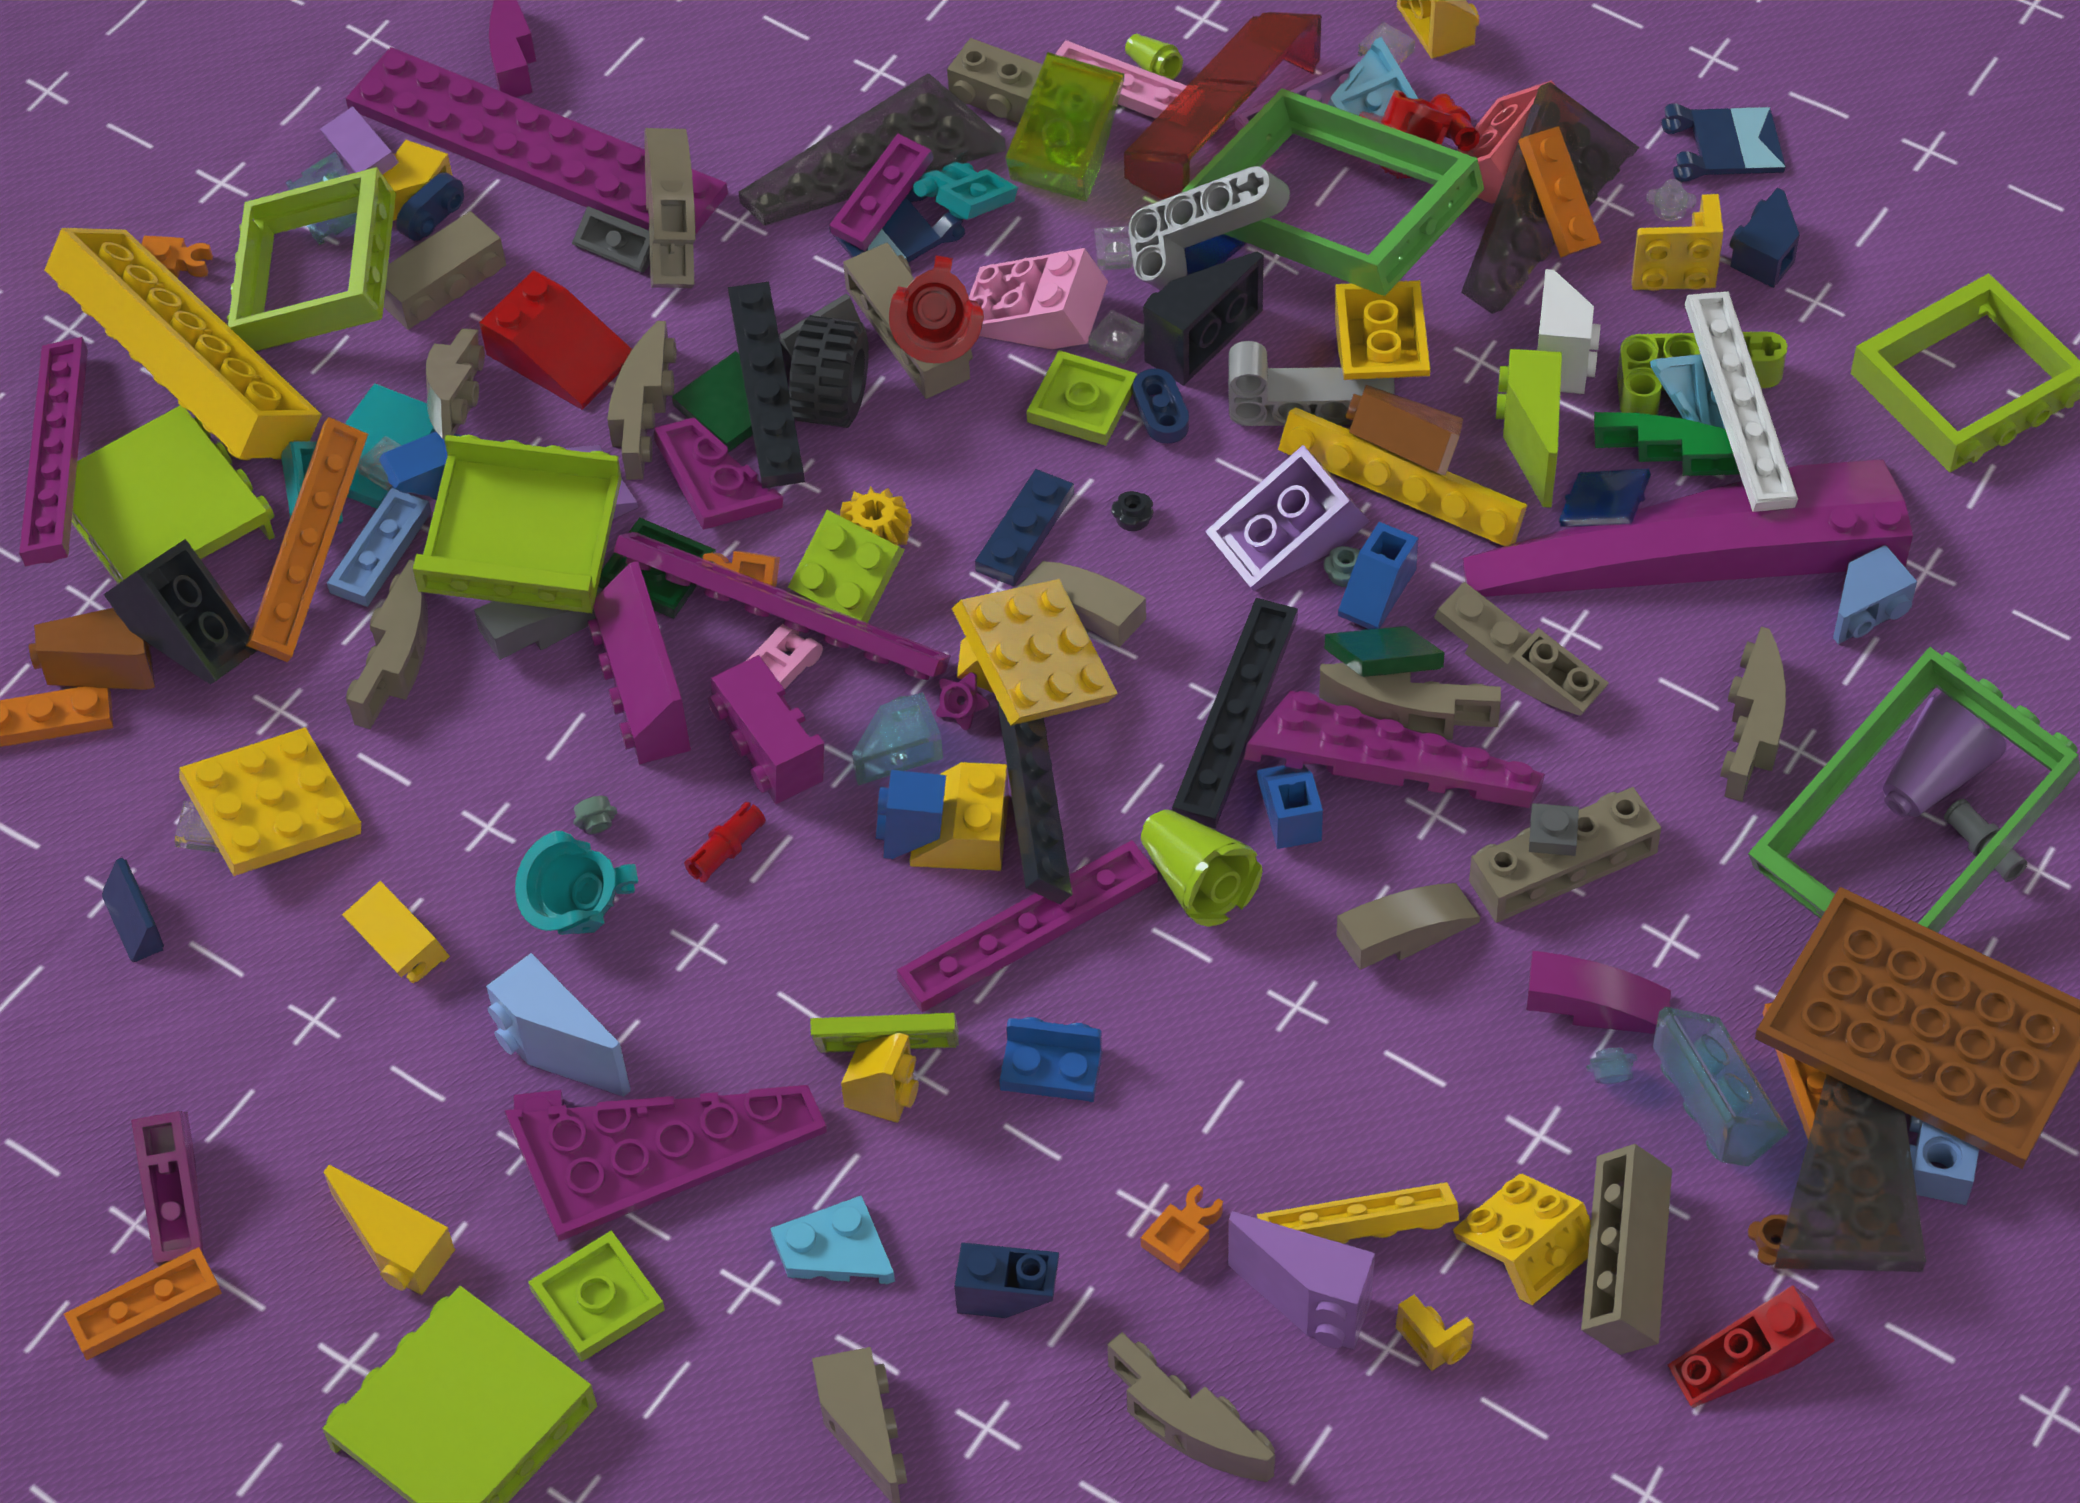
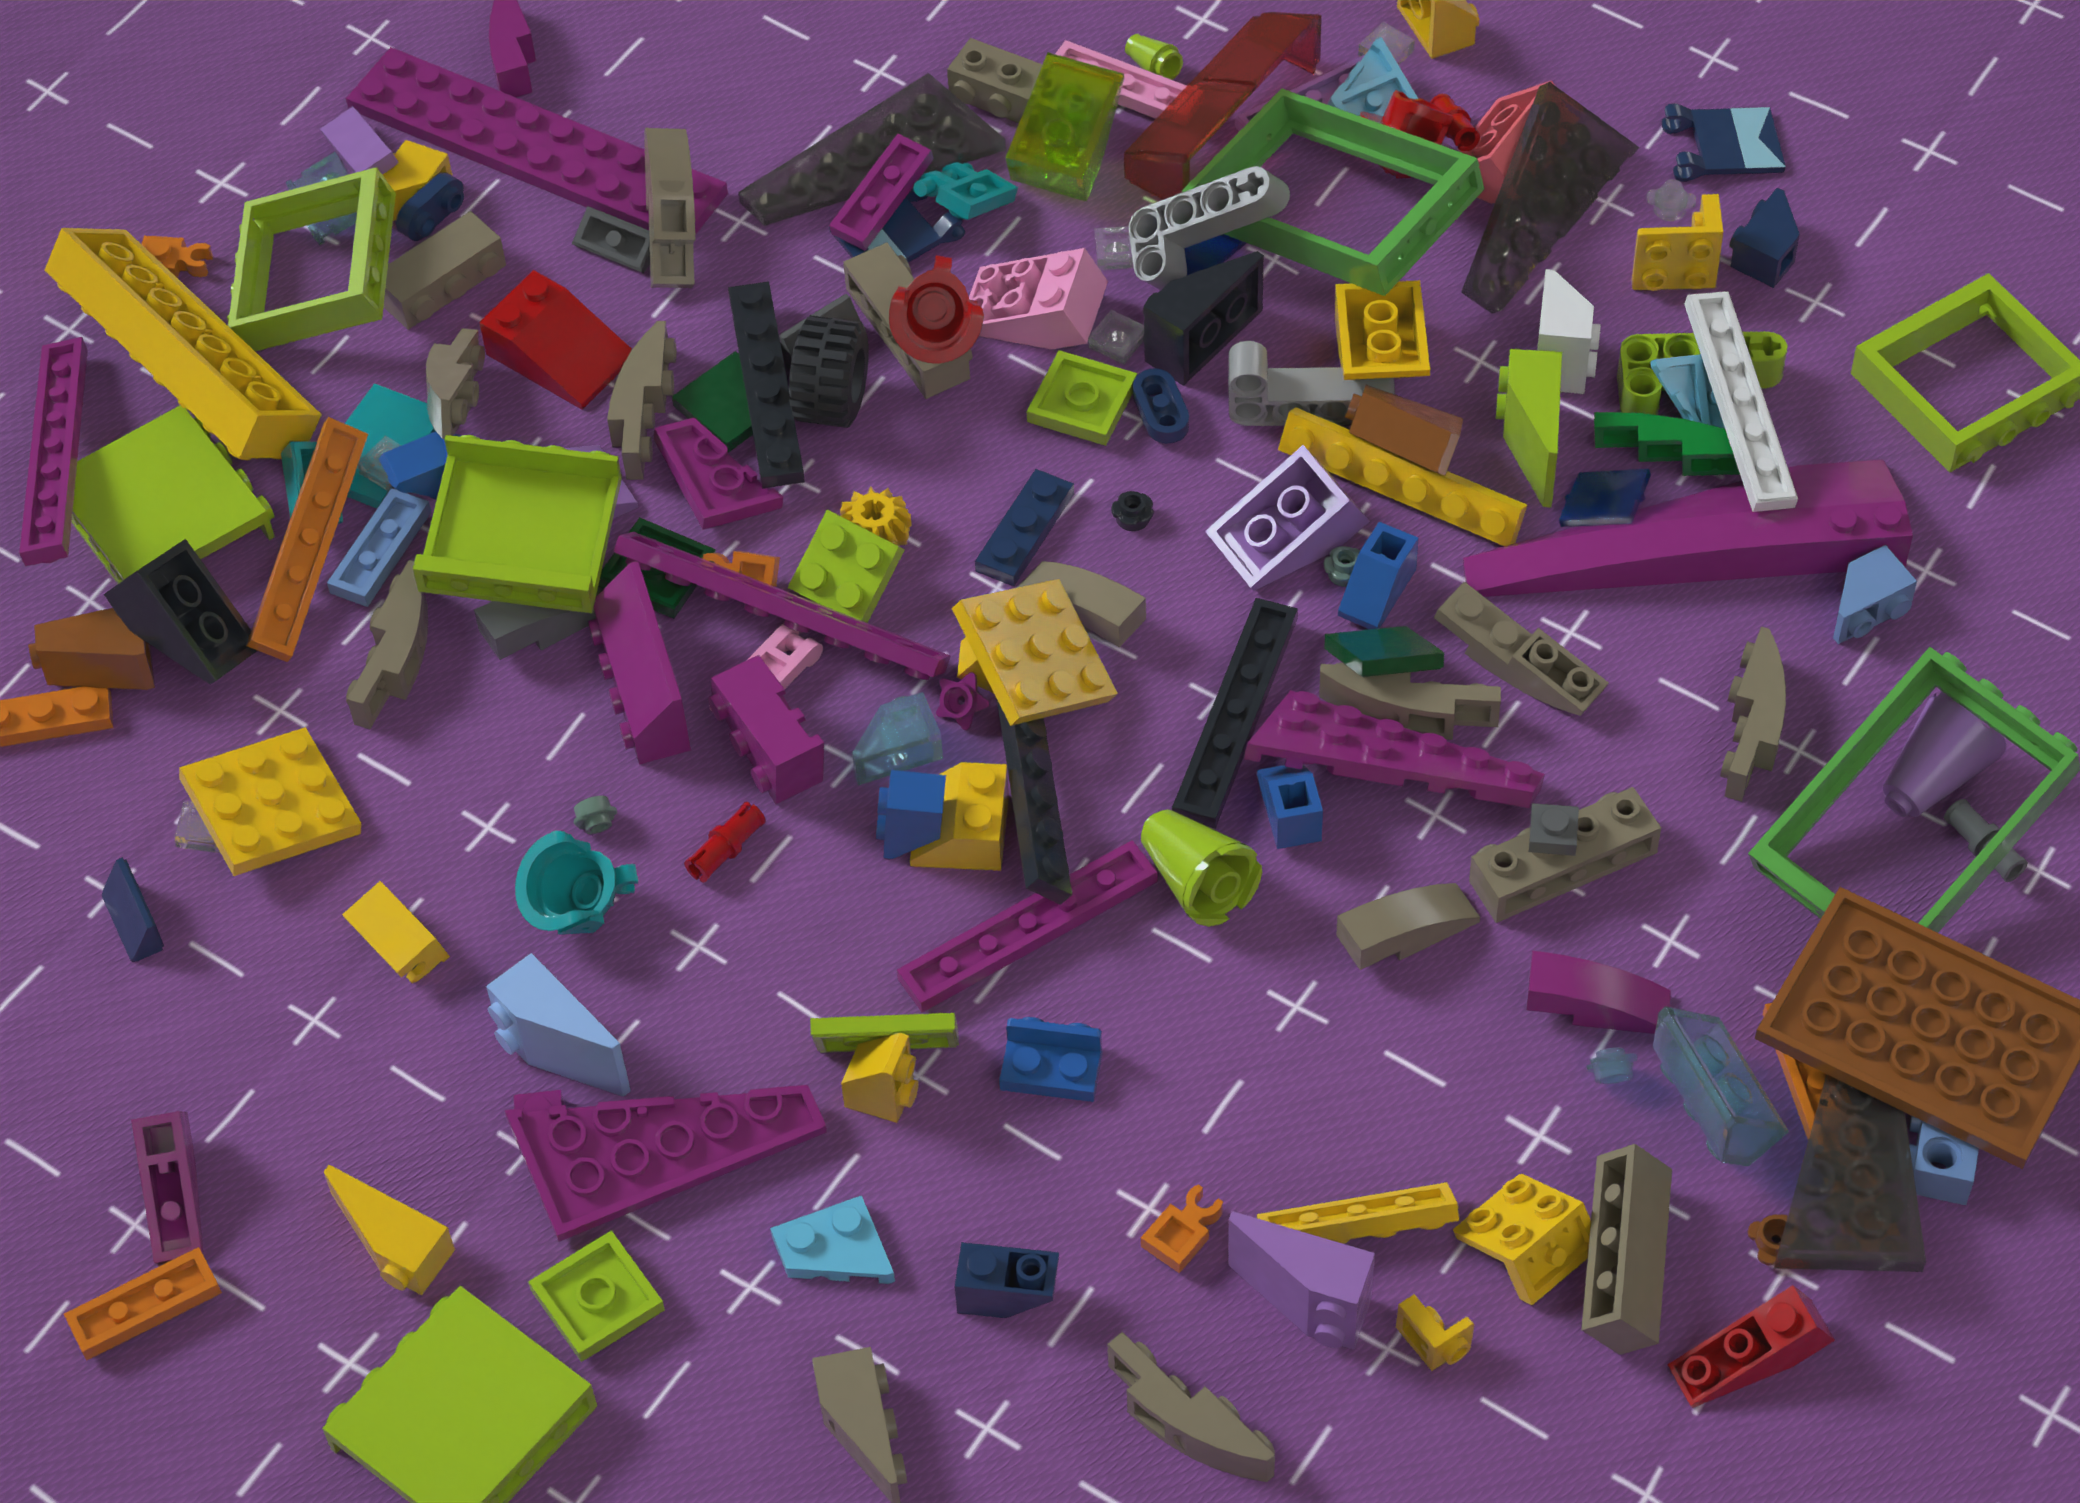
orange plate [1518,126,1601,258] -> none

